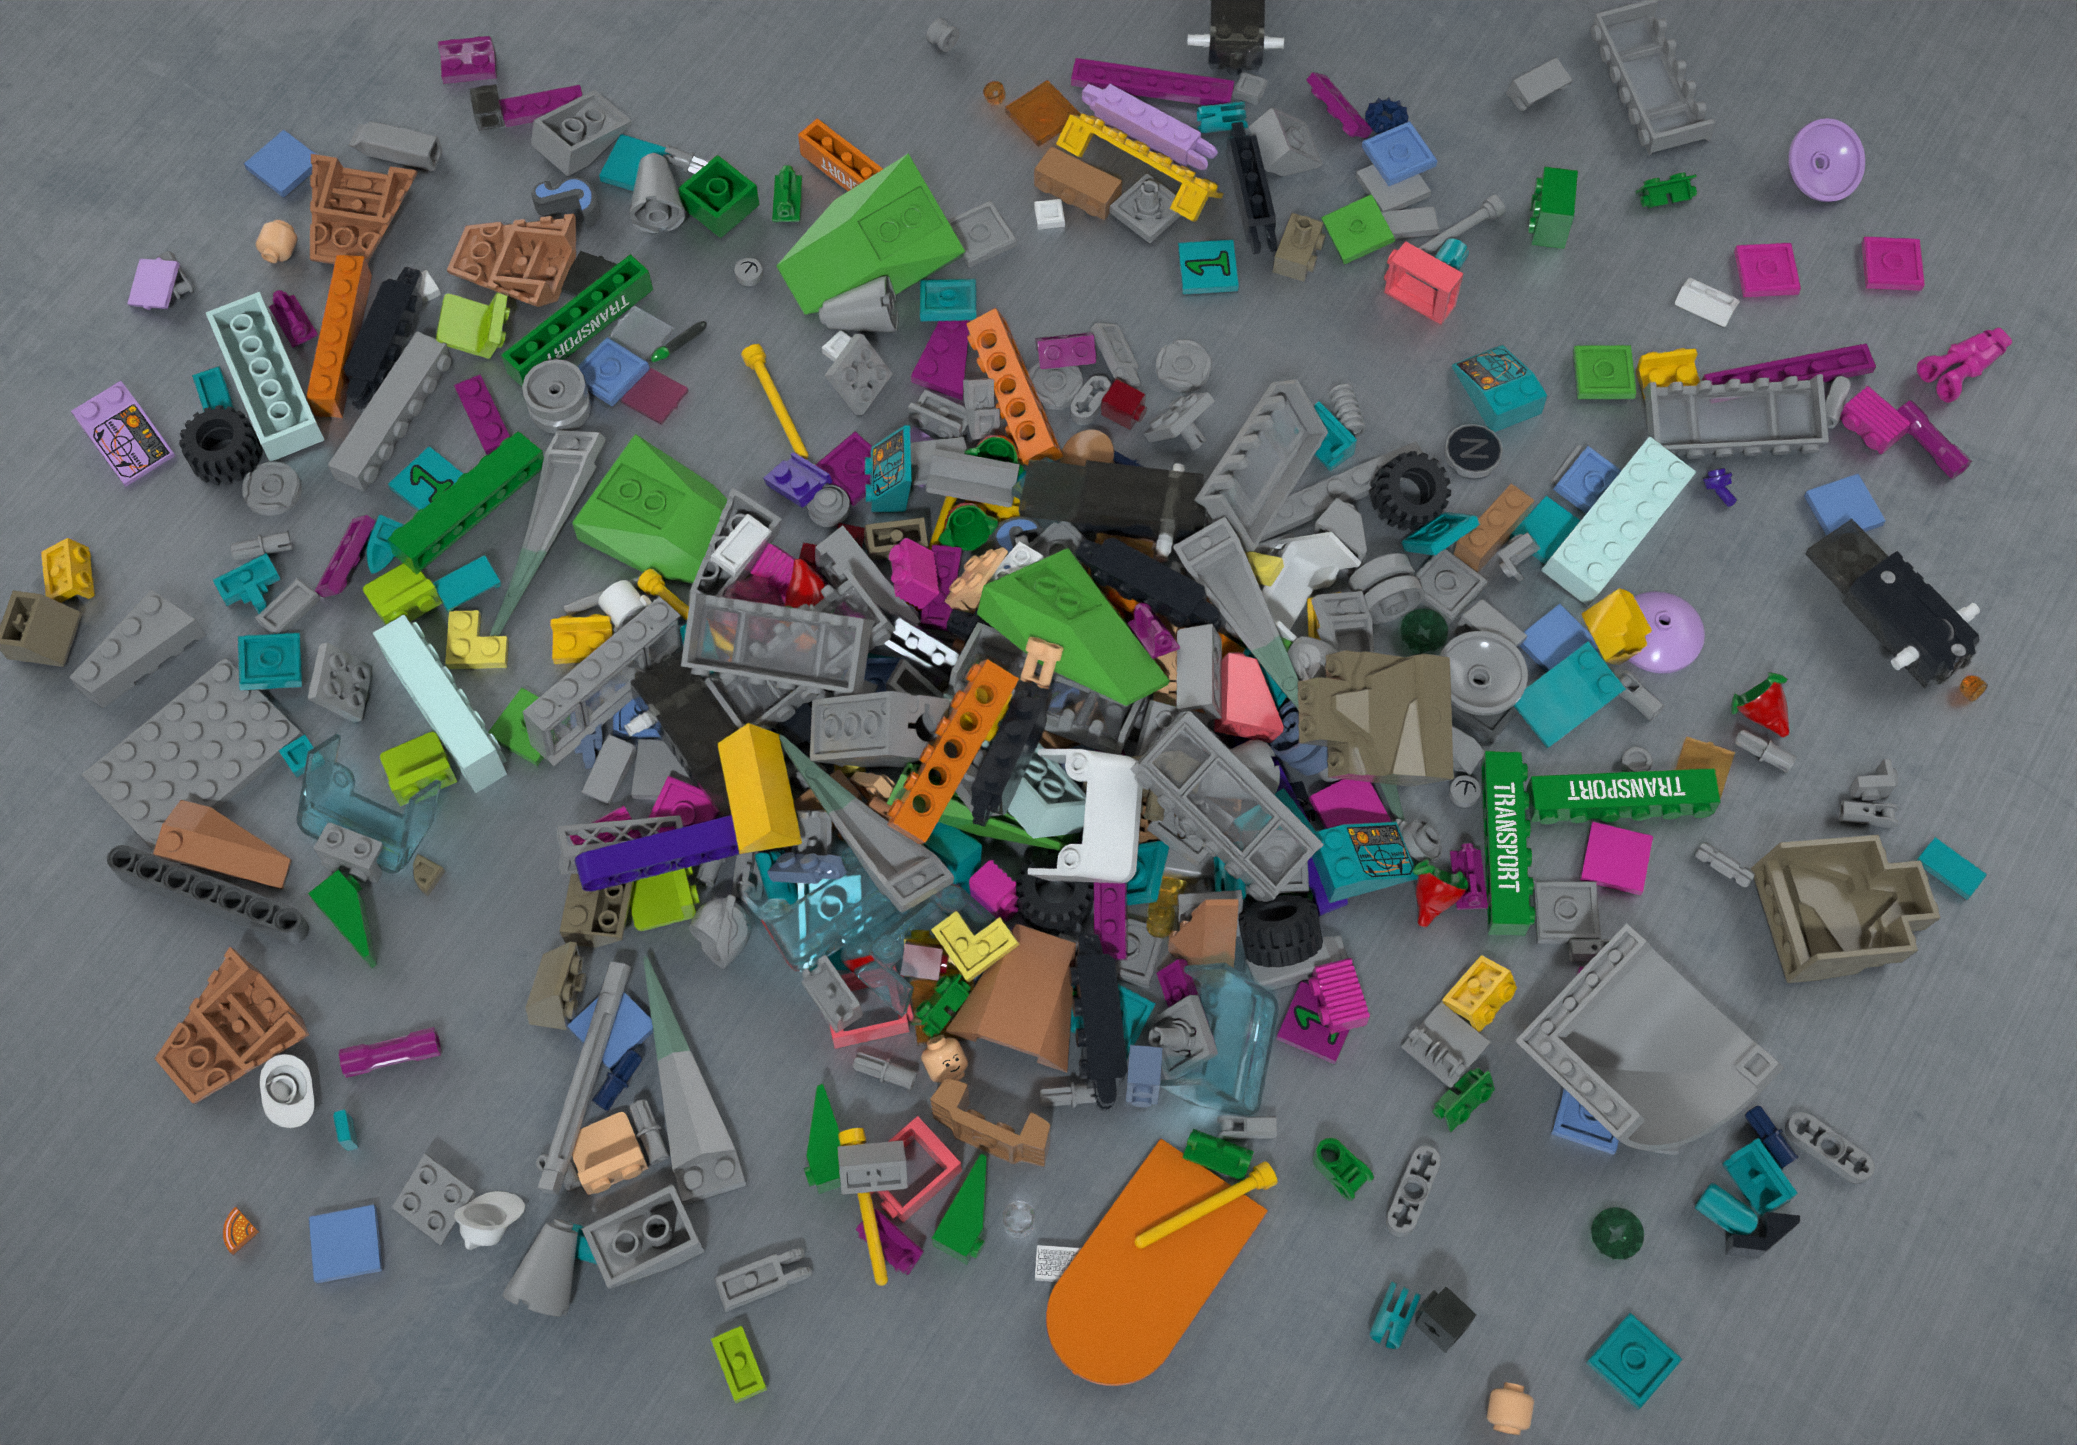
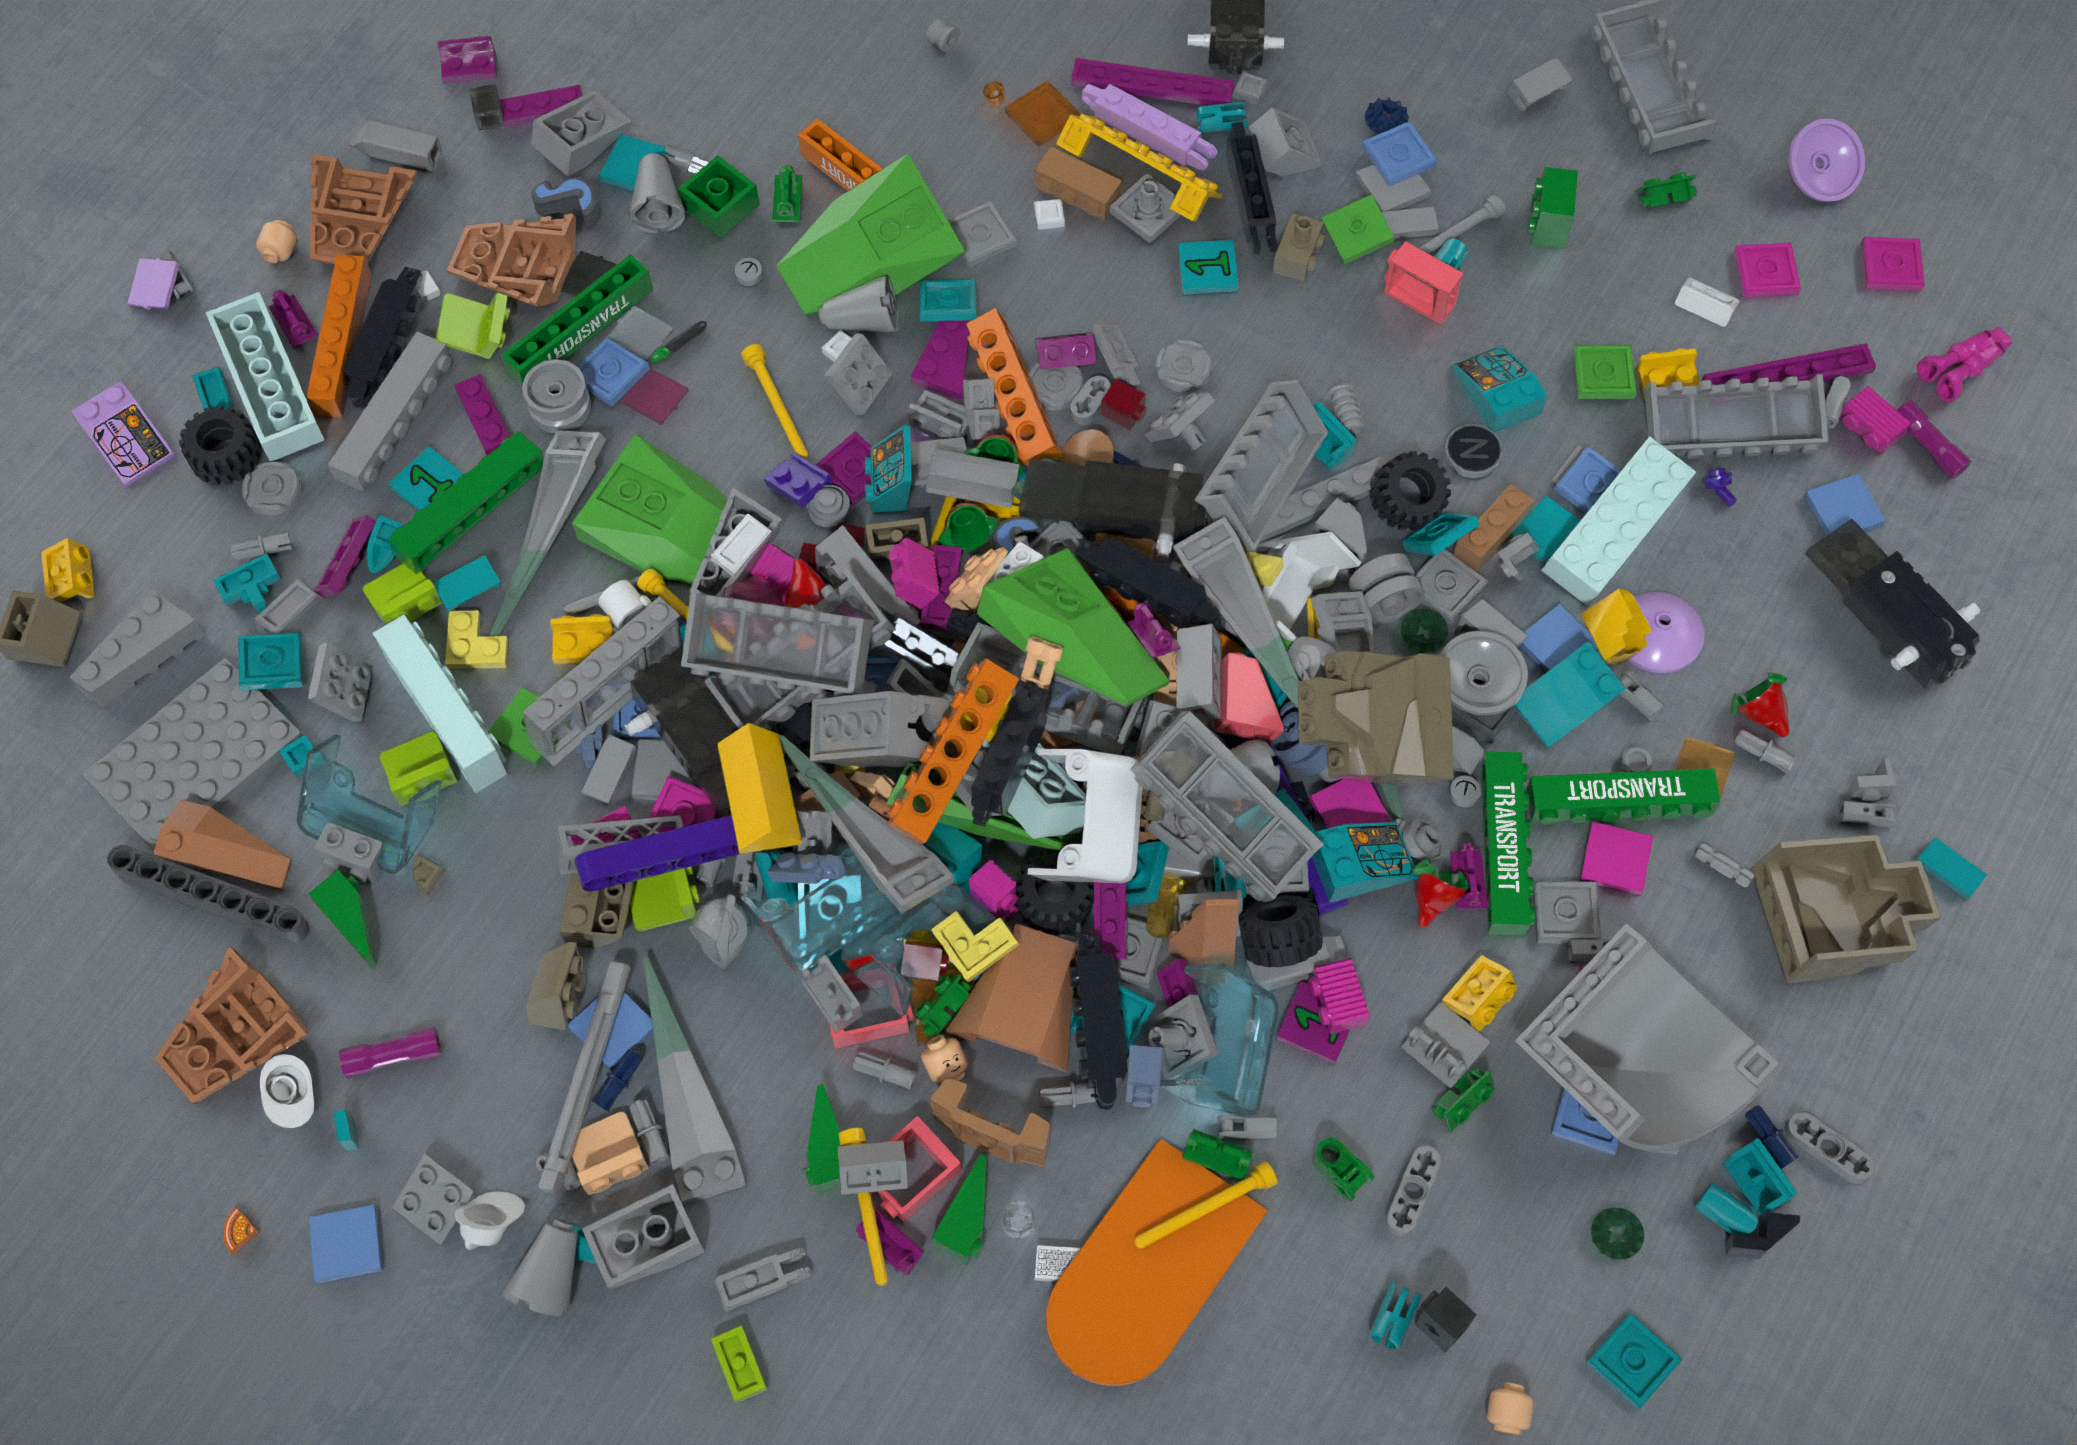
medium blue tile [244,130,317,198] -> none
magenta plate [1306,72,1373,138] -> none
clear orange hinge [1960,675,1988,702] -> none

